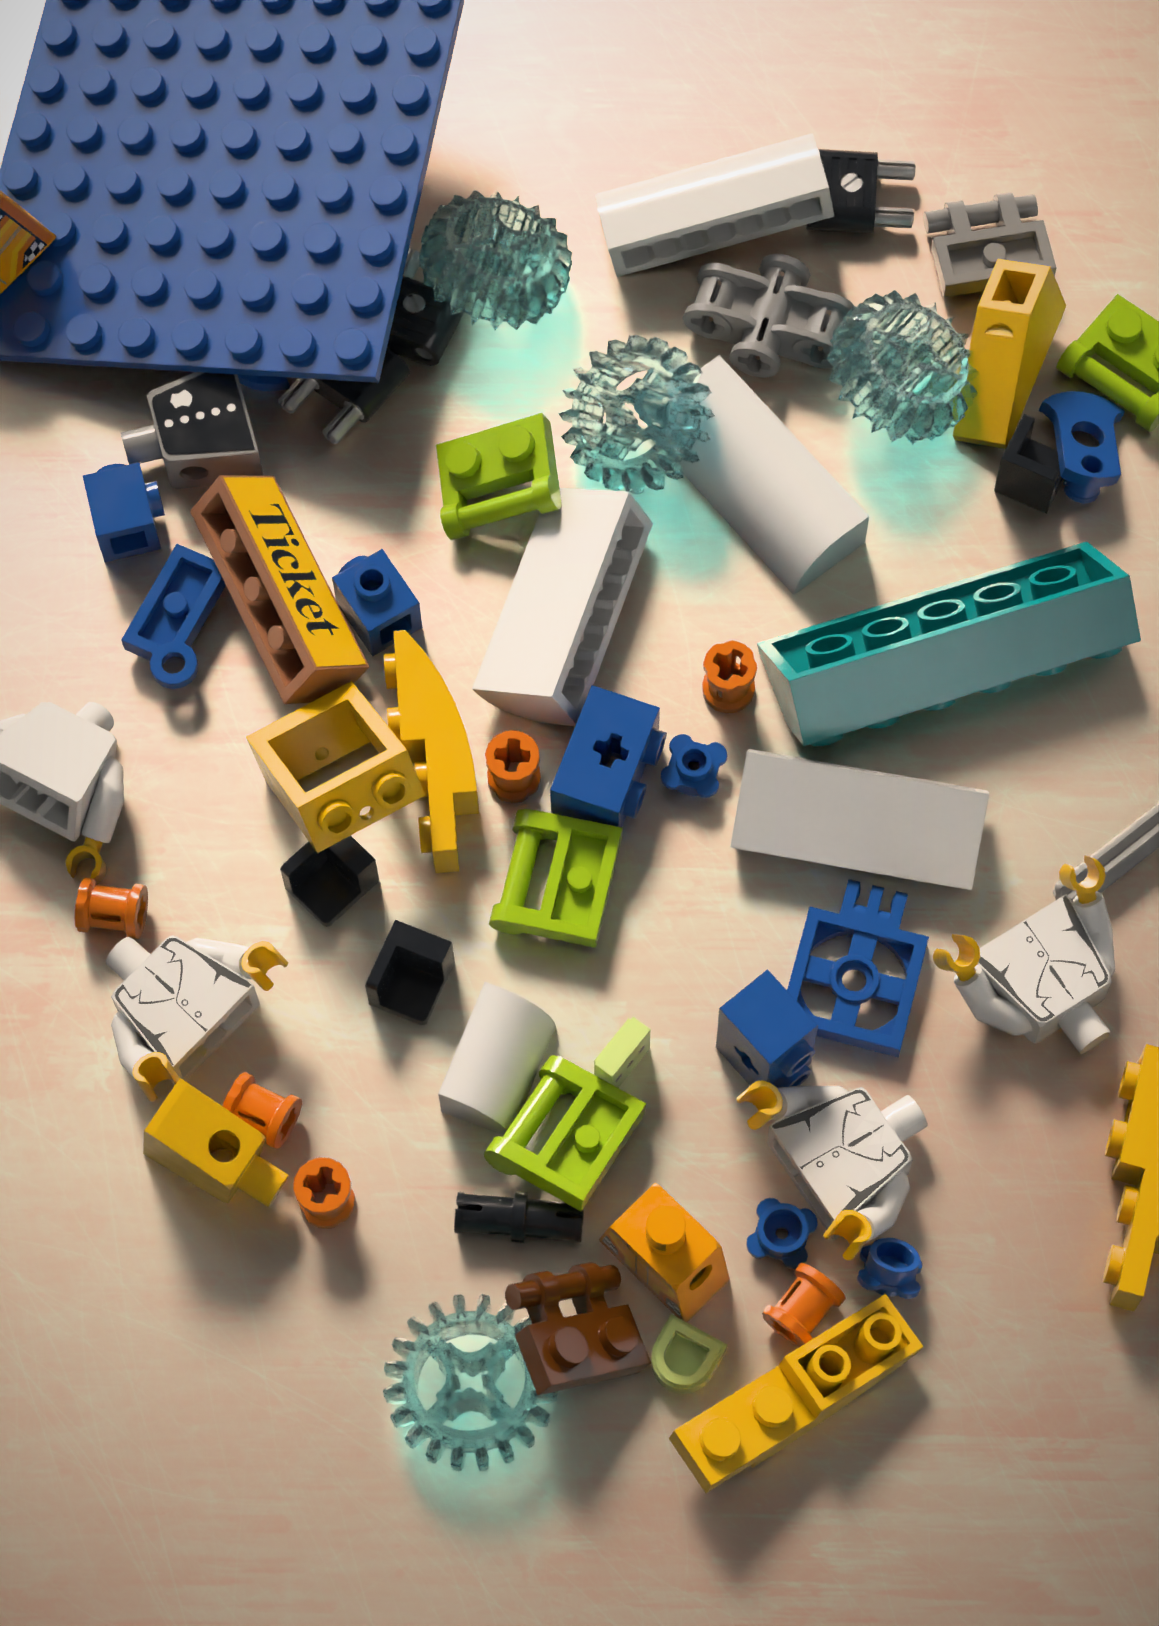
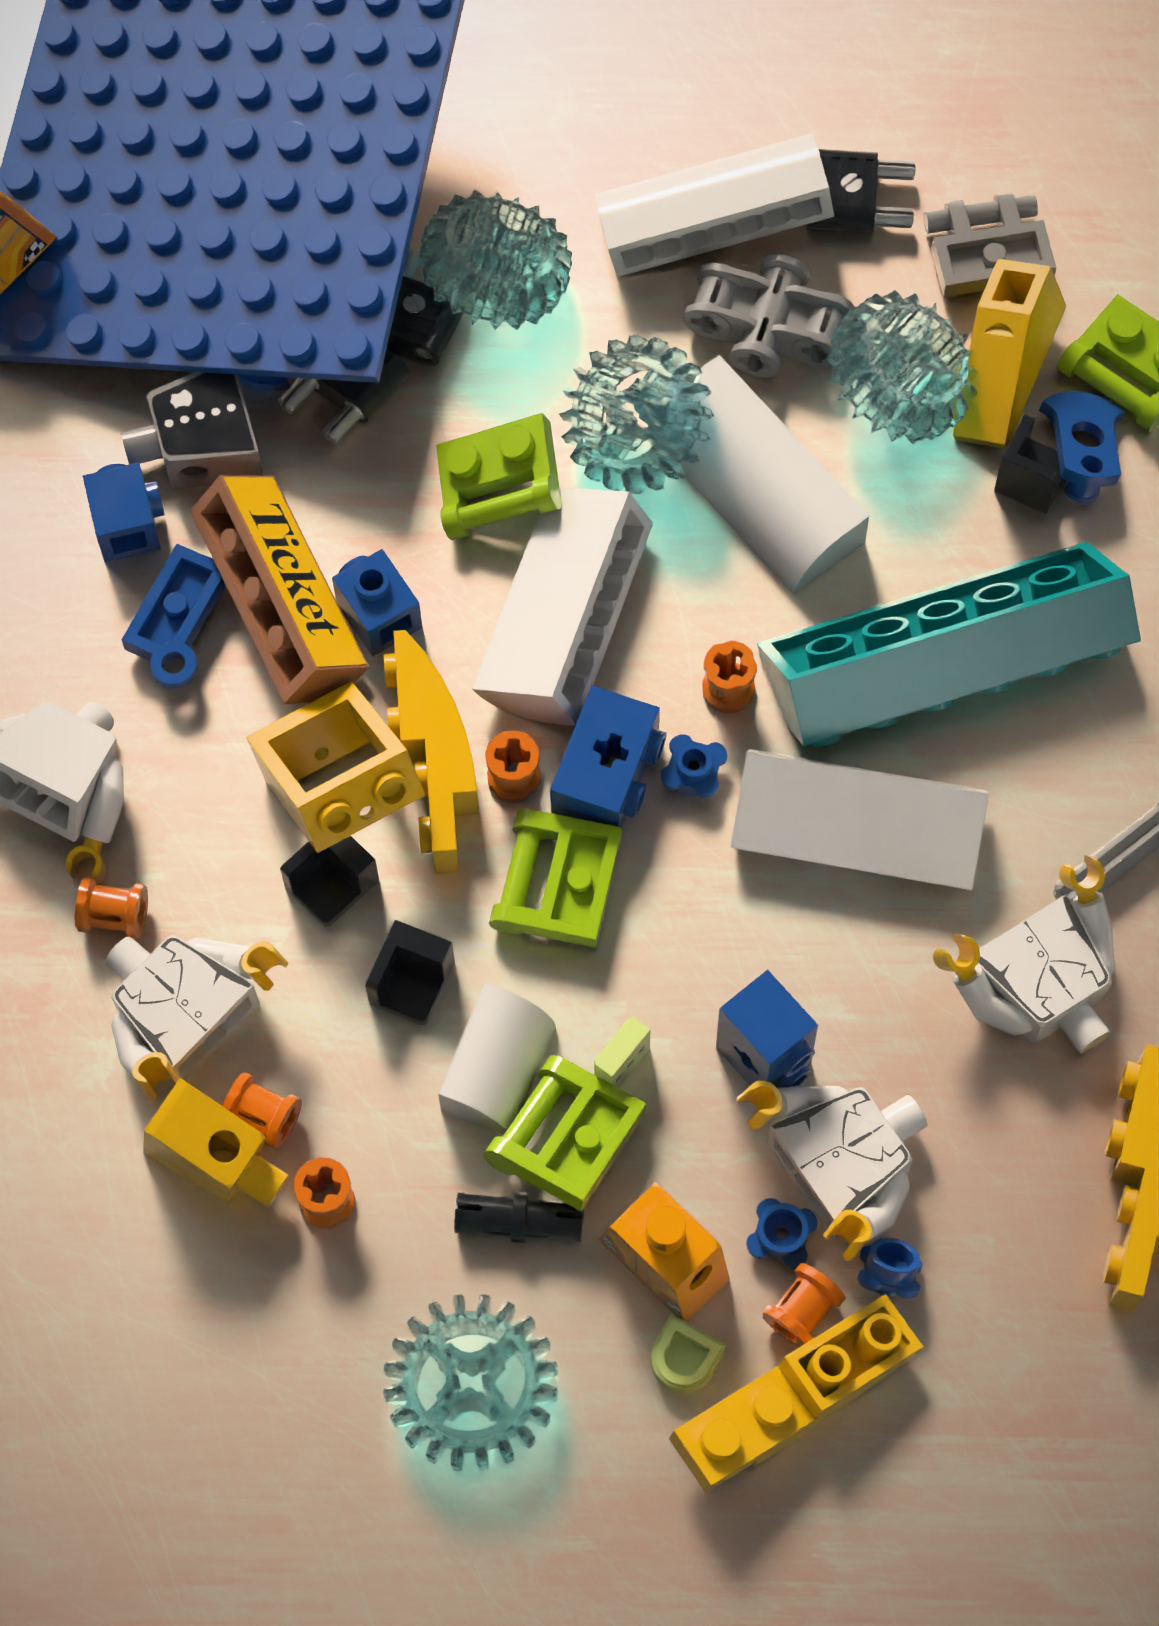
reddish brown plate [505,1262,651,1395] -> none
blue piece [787,879,929,1058] -> none

